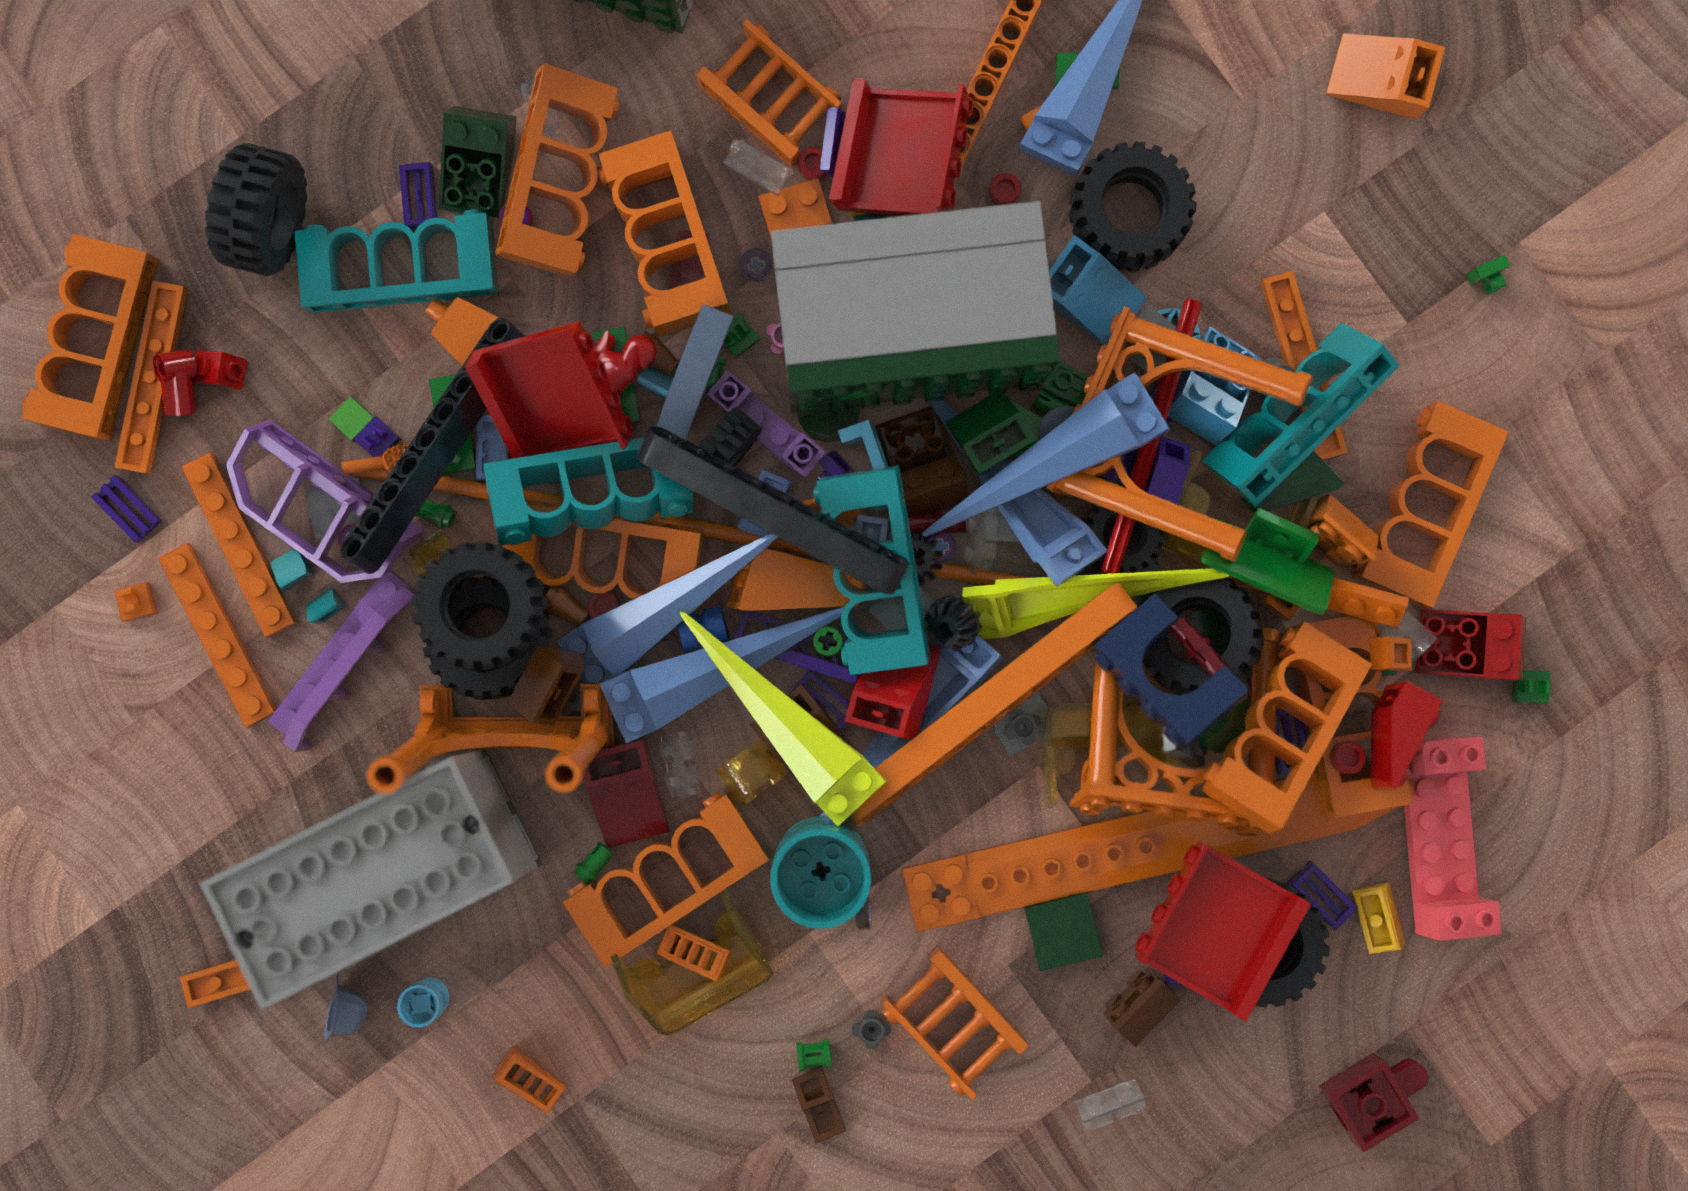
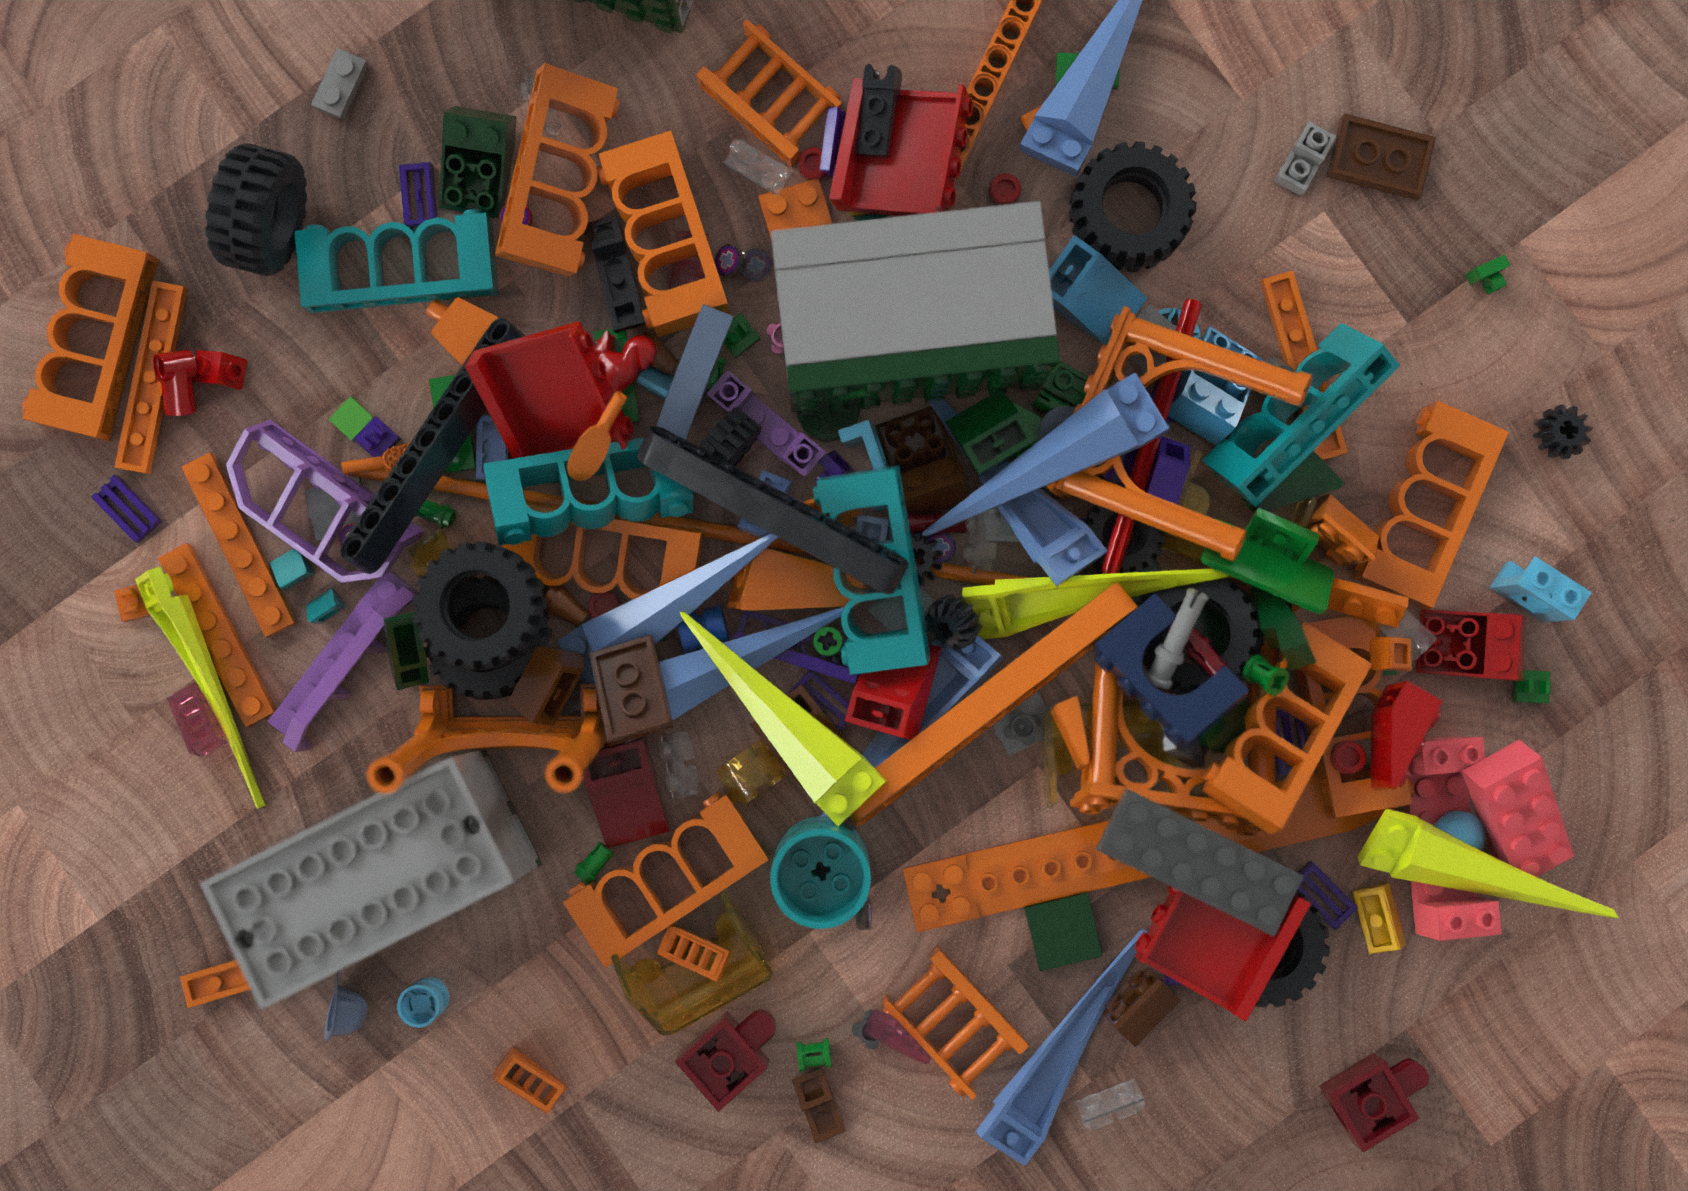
orange slope [1326,34,1445,120] -> none
none -> neon yellow plate [135,566,266,809]
none -> clear pink slope [167,682,228,757]
none -> light grey plate [311,48,369,121]
none -> dark green slope [383,611,429,690]
none -> orange piece [567,391,627,481]
none -> black slope [586,214,646,334]
none -> reddish brown tile [589,635,674,746]
none -> dark red brick [675,1009,776,1112]
none -> tile [714,244,746,278]
none -> black plate [855,64,902,158]
none -> clear pink slope [864,1009,931,1064]
none -> medium blue plate [975,928,1147,1166]
none -> orange slope [1050,696,1090,770]
none -> dark grey plate [1096,788,1303,936]
none -> light grey pin [1144,588,1208,689]
none -> green bush [1243,654,1289,696]
none -> dark green slope [1251,585,1316,671]
none -> light grey slope [1274,121,1336,197]
none -> reddish brown tile [1326,113,1436,201]
none -> neon yellow plate [1357,808,1618,918]
none -> medium azure hair [1434,811,1485,851]
none -> coral brick [1462,740,1574,877]
none -> medium azure panel [1489,556,1592,623]
none -> black gear [1533,404,1593,460]

